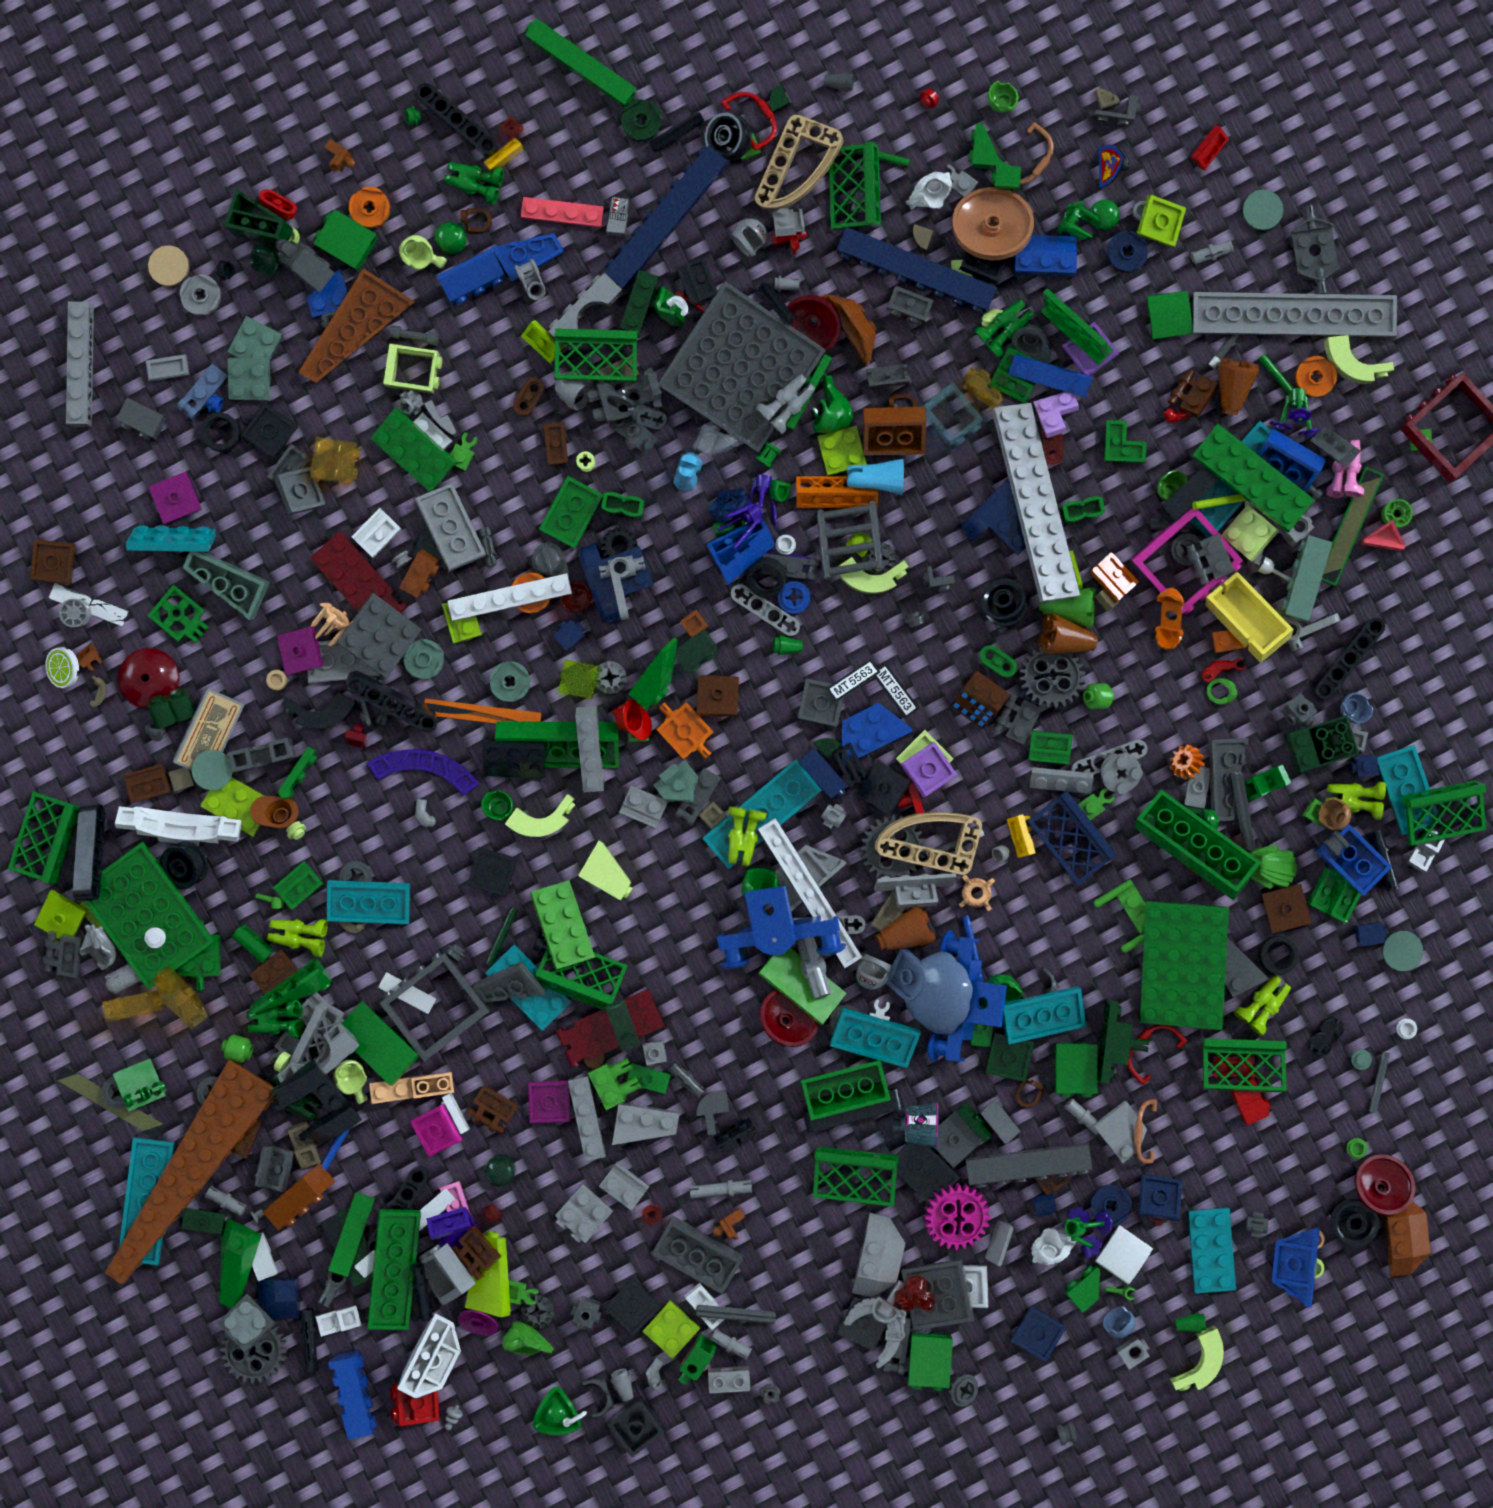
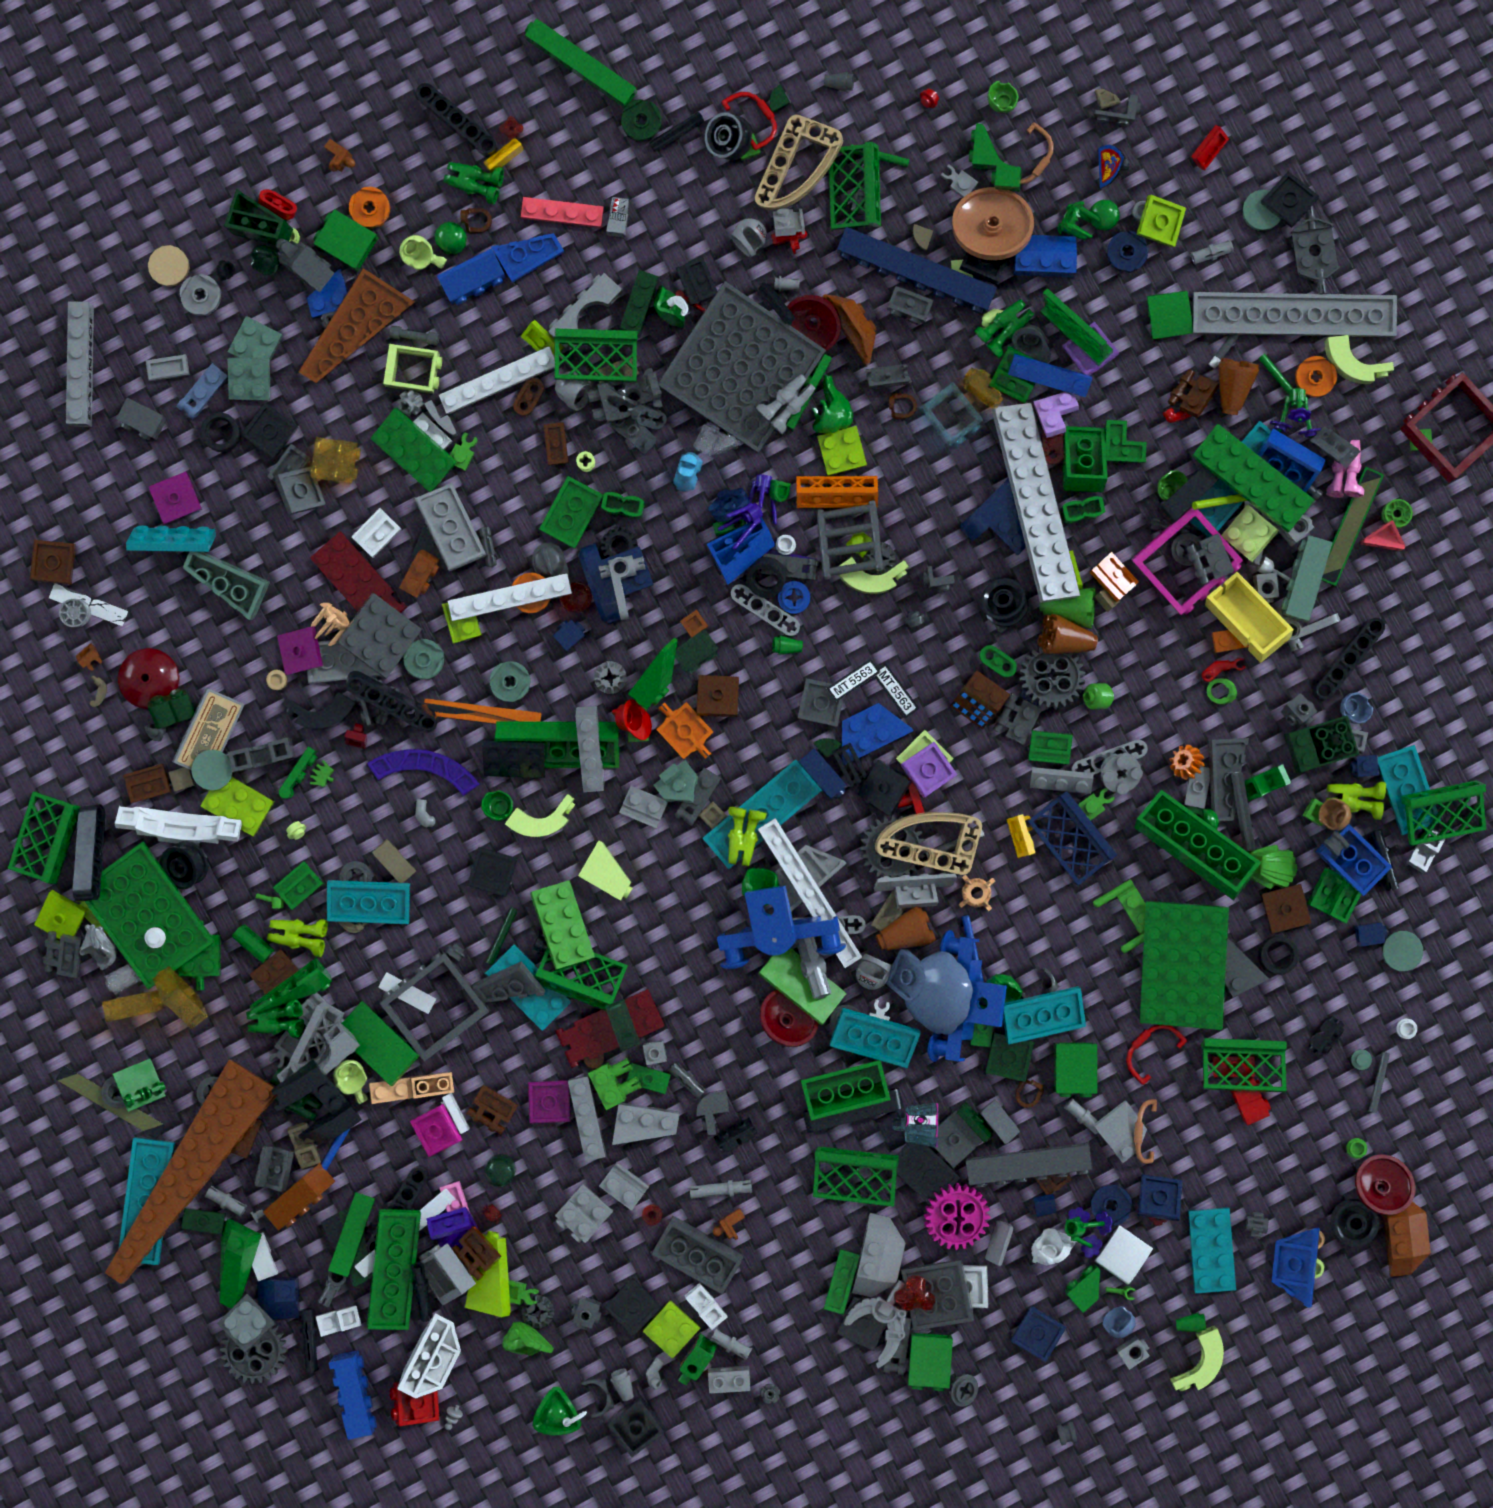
tile [46,647,79,688] -> none
green piece [147,584,210,643] -> none
blue plate [206,394,223,413] -> none
bright green head [221,1035,253,1063] -> none
dark orange piece [250,796,299,829] -> none
yellowish green tile [274,1052,292,1072] -> none
light grey bush [392,551,413,569] -> none
green plate [405,106,421,126] -> none
magenta dish [458,1310,498,1336] -> none
light grey piece [514,258,545,300] -> none
clear neon green piece [558,659,599,699] -> none
dark blue brick [604,145,729,290] -> none
dark grey axle [696,1305,776,1324] -> none
green bush [755,442,781,469] -> none
light grey gear [821,804,846,829] -> none
medium azure piece [847,459,904,496] -> none
dark orange brick [863,407,926,456] -> none
white hair [906,172,952,210] -> none
light grey hinge [992,845,1009,863] -> none
dark green brick [1097,998,1149,1084] -> none
orange piece [1155,587,1185,649] -> none
lime piece [1233,974,1291,1036] -> none
none -> bright green piece [310,760,334,787]
none -> dark tan slope [372,839,416,883]
none -> white plate [439,347,555,414]
none -> green plate [824,1249,860,1315]
none -> green slope [1062,426,1108,492]
none -> light grey brick [1253,573,1279,603]
none -> black plate [1261,171,1319,228]

